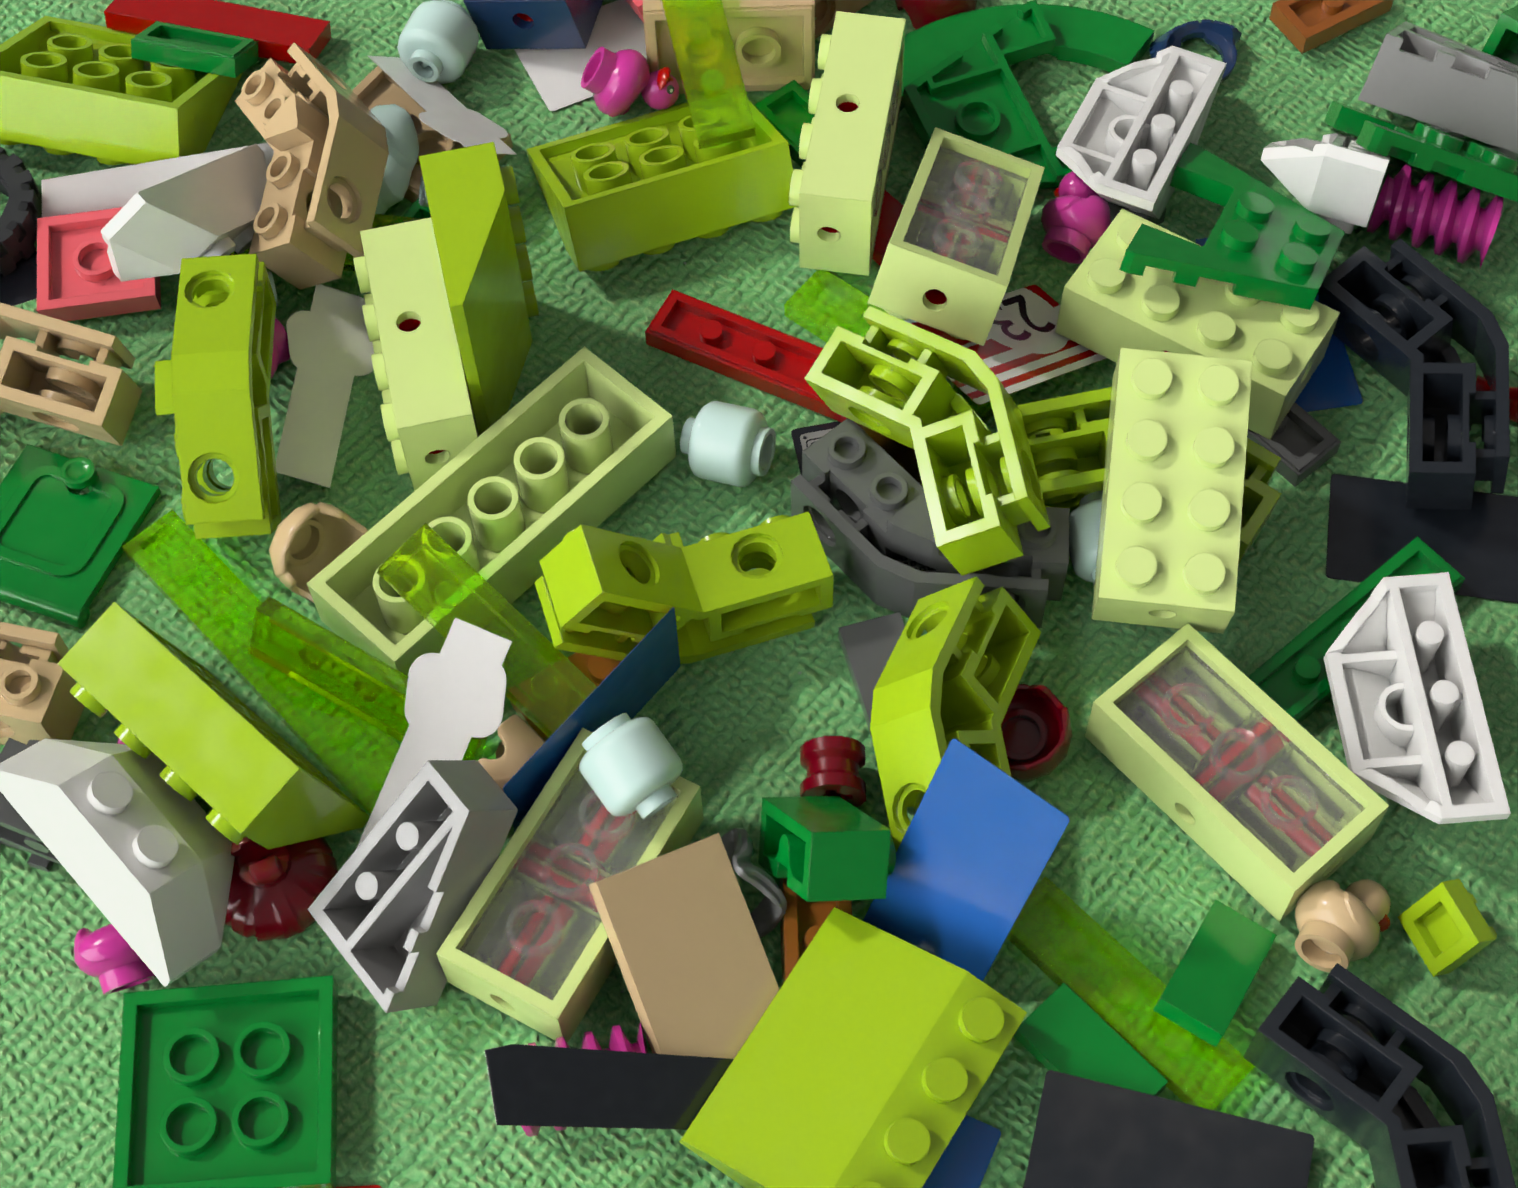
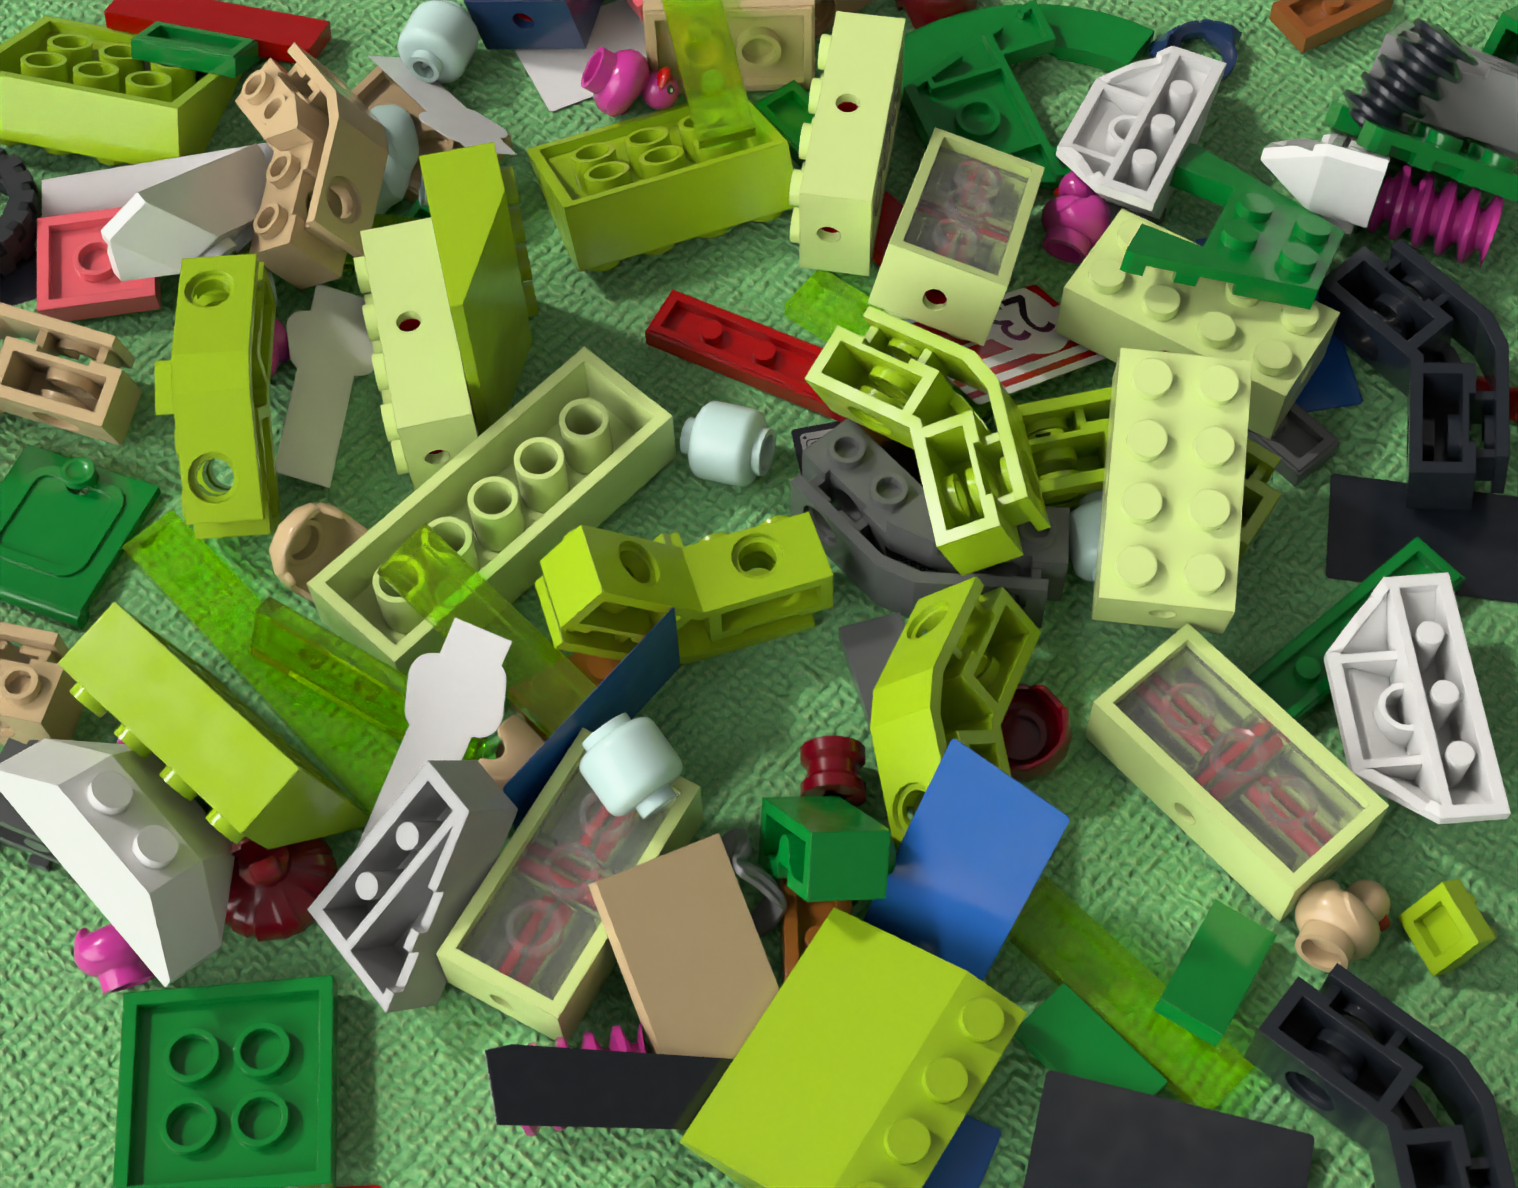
none -> black piece [1343,18,1478,135]

